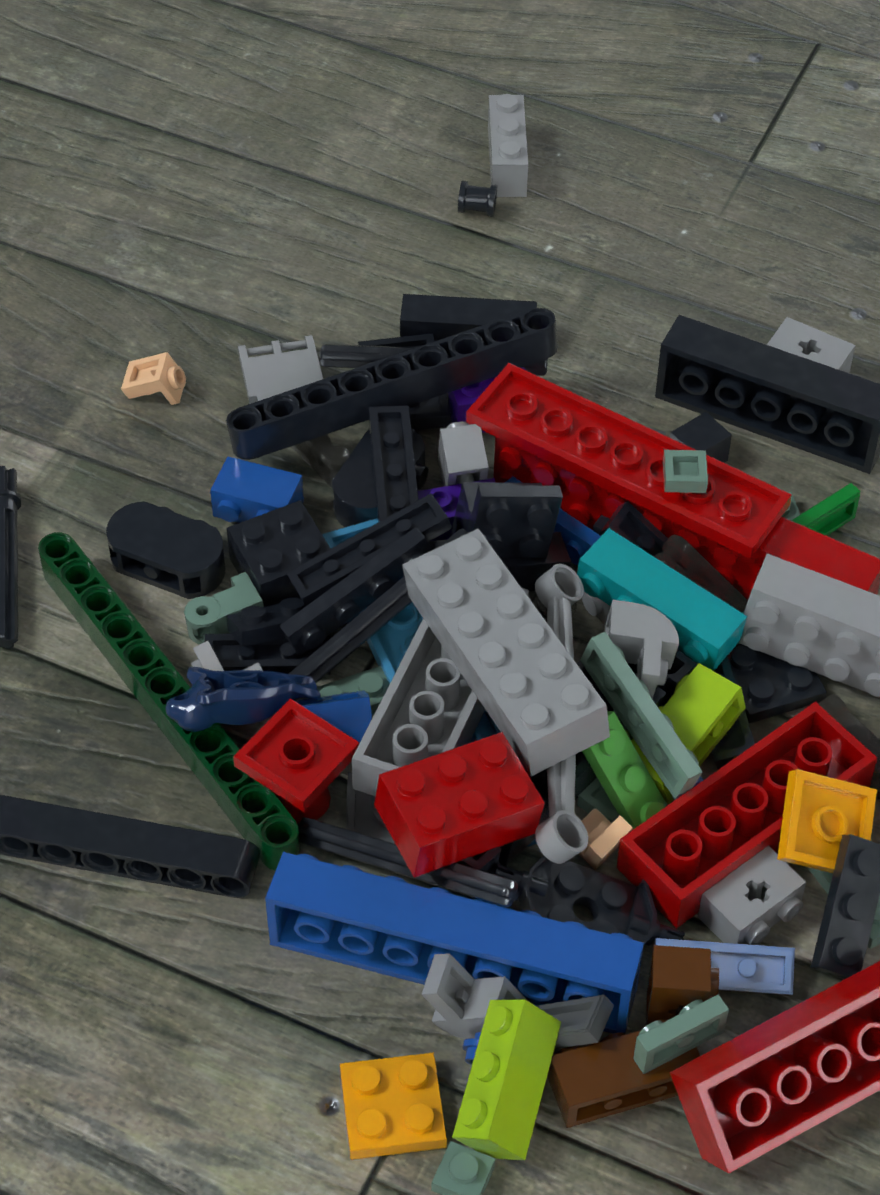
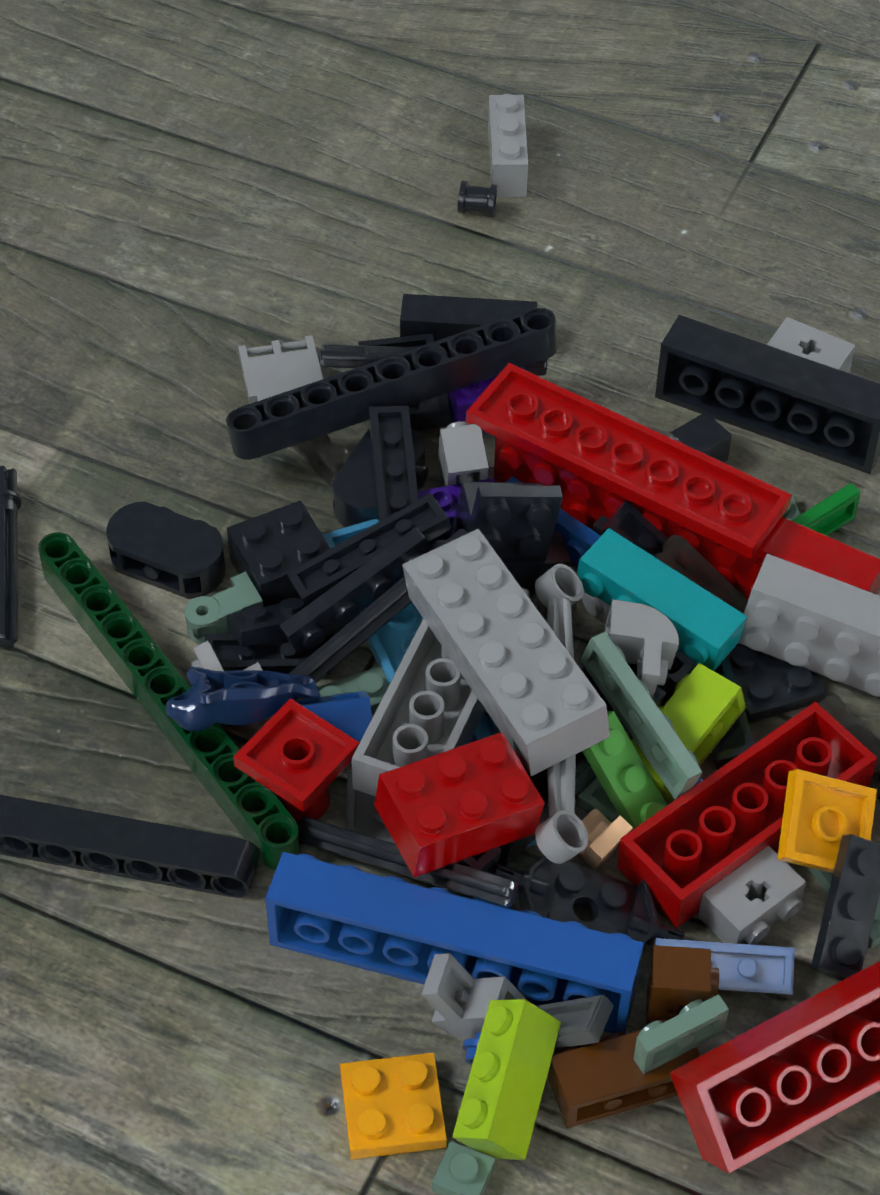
light nougat bracket [121,352,186,405] -> none
blue brick [210,456,304,523] -> none
sand green plate [663,450,708,493] -> none

